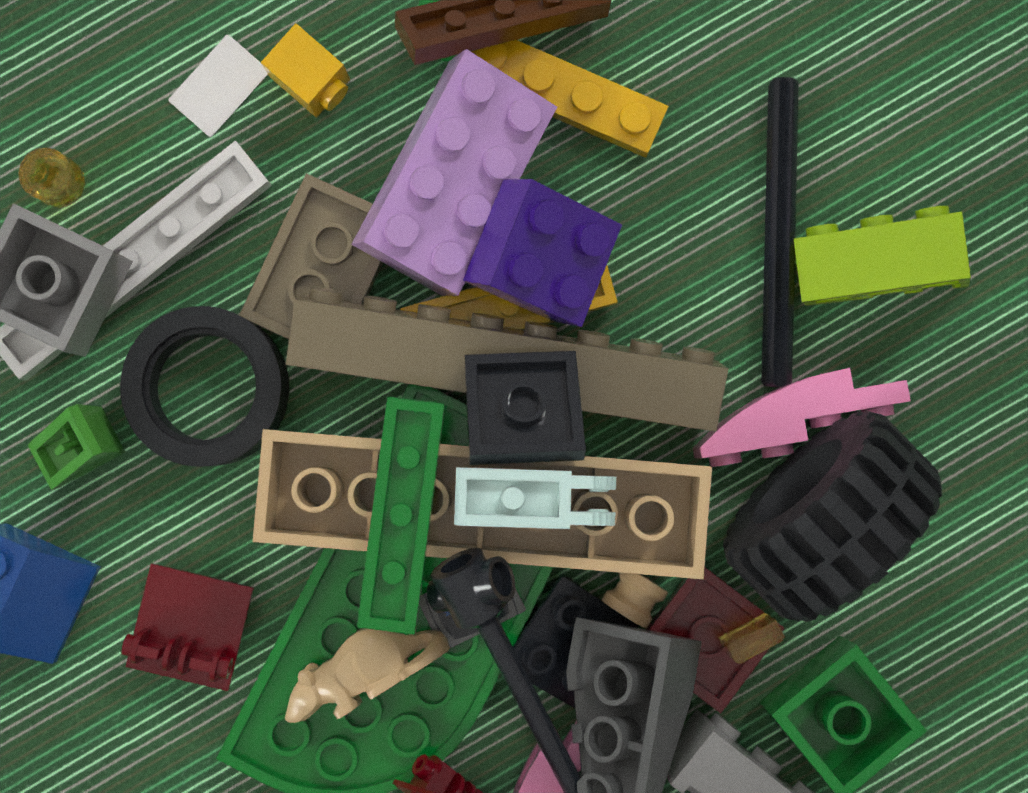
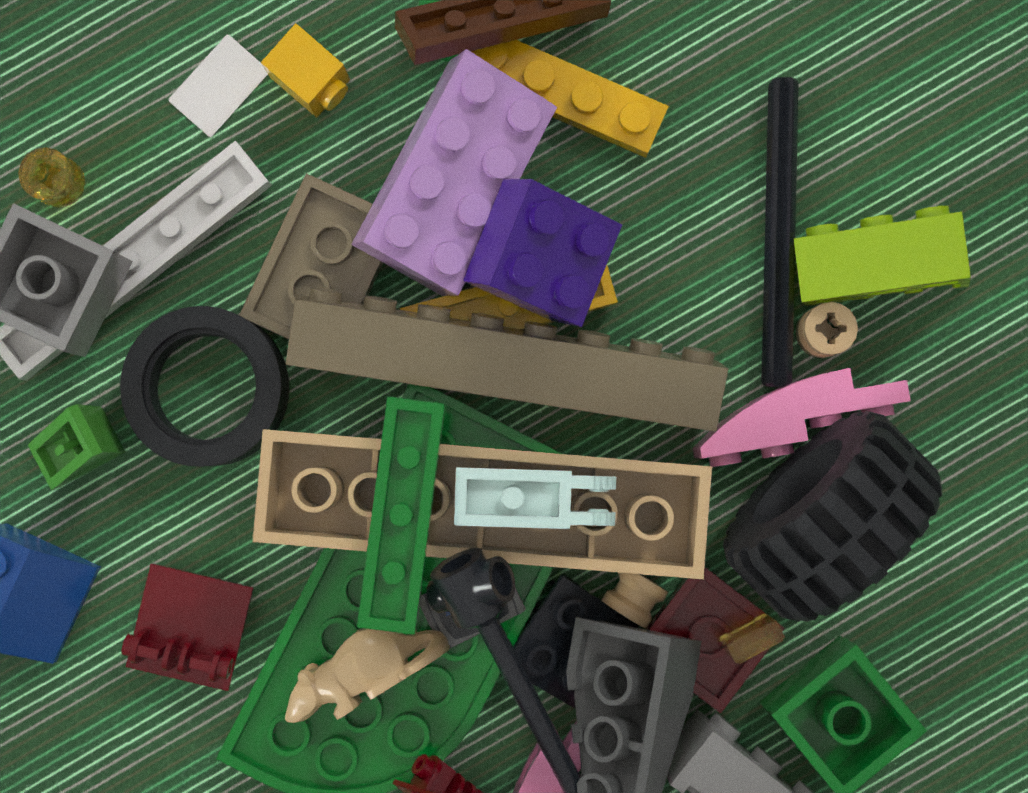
black plate [465,351,586,465] -> none
none -> tan wheel [795,302,858,358]

